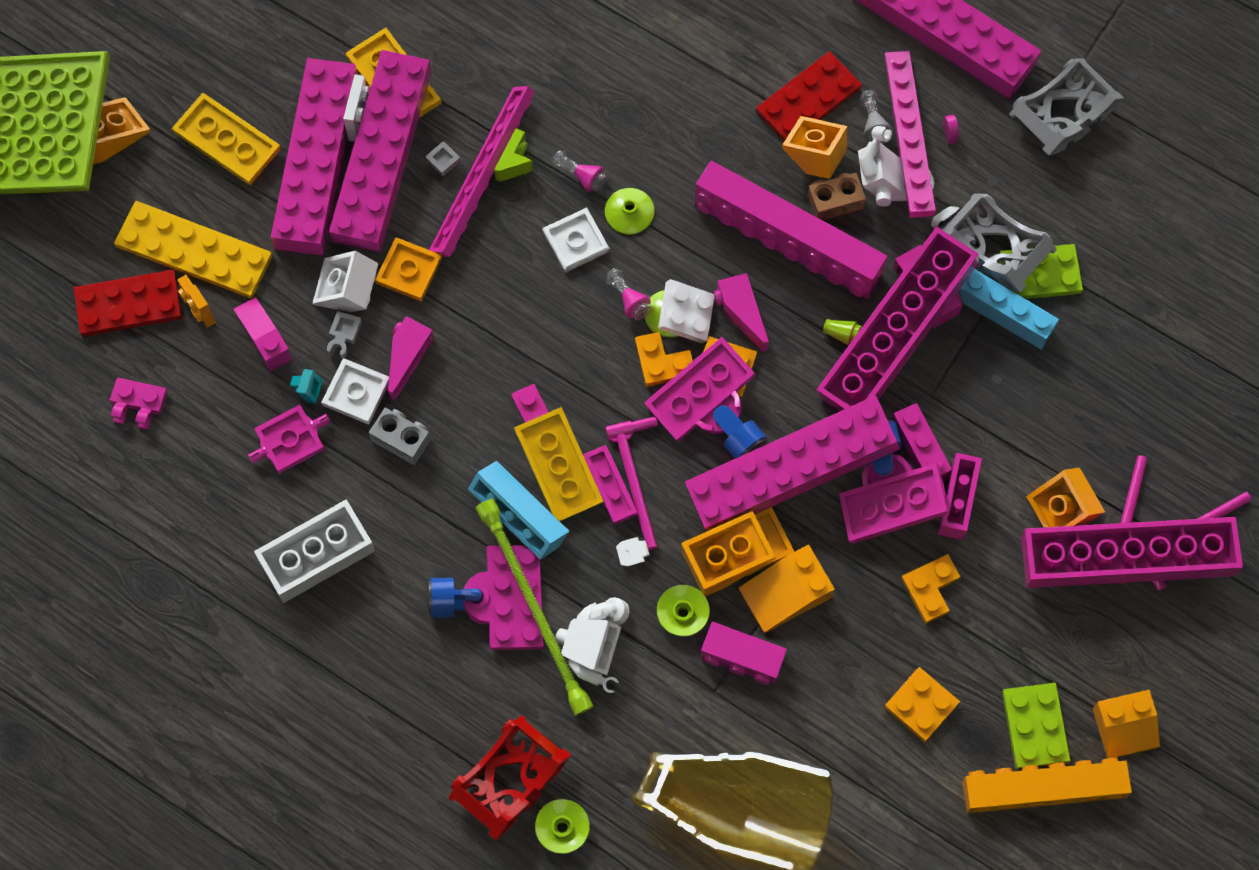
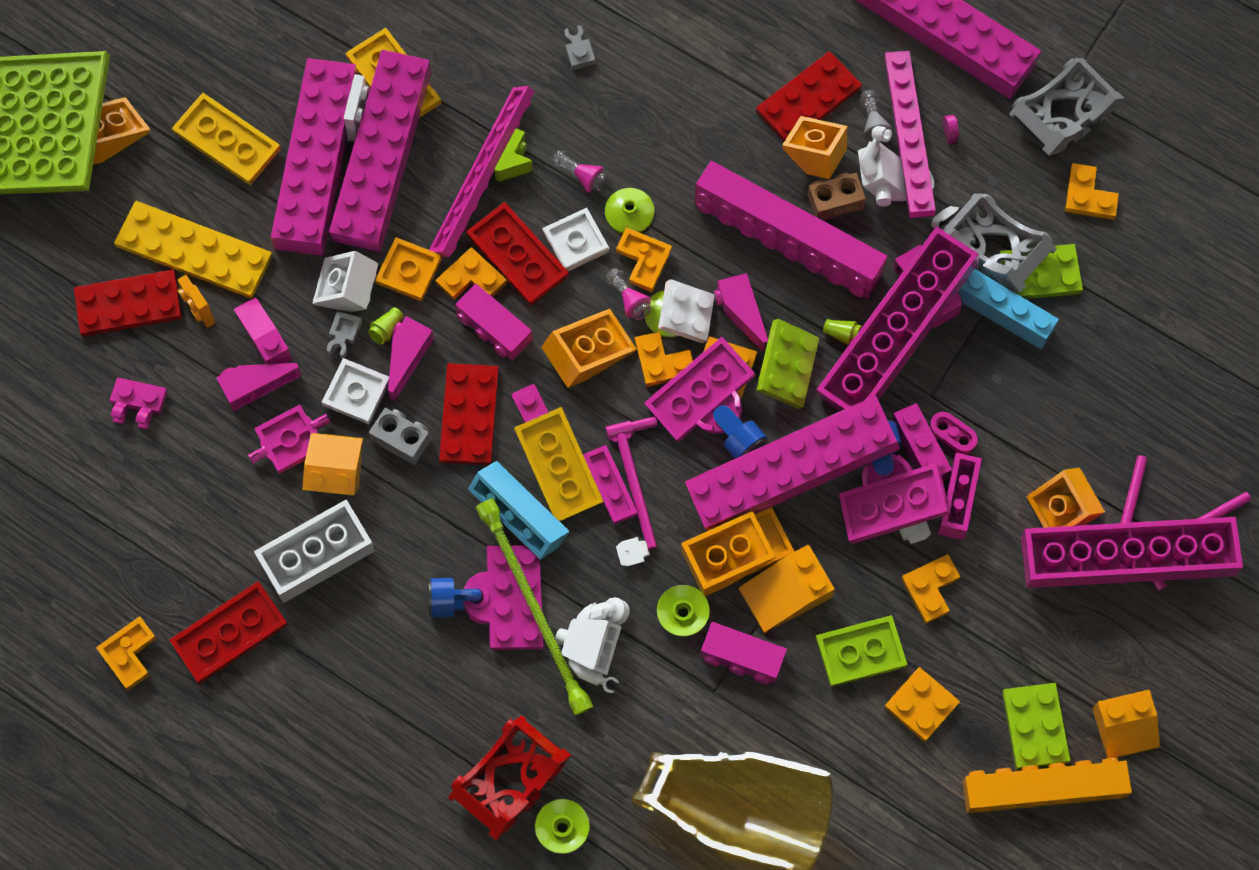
teal tile [290,369,323,404] -> none
light grey plate [425,141,461,177] -> none
none -> light orange plate [96,616,156,691]
none -> red plate [169,581,288,684]
none -> dark pink slope [216,363,302,411]
none -> light orange slope [303,433,363,495]
none -> lime cone [368,307,404,344]
none -> light orange plate [435,247,507,300]
none -> red plate [439,363,499,466]
none -> dark pink brick [455,284,533,361]
none -> red plate [466,202,569,306]
none -> light orange slope [541,309,637,388]
none -> light grey plate [565,25,595,70]
none -> light orange plate [616,228,672,292]
none -> lime plate [756,319,819,409]
none -> lime plate [815,615,908,688]
none -> white piece [899,522,931,544]
none -> dark pink plate [930,412,978,454]
none -> light orange plate [1065,163,1119,220]

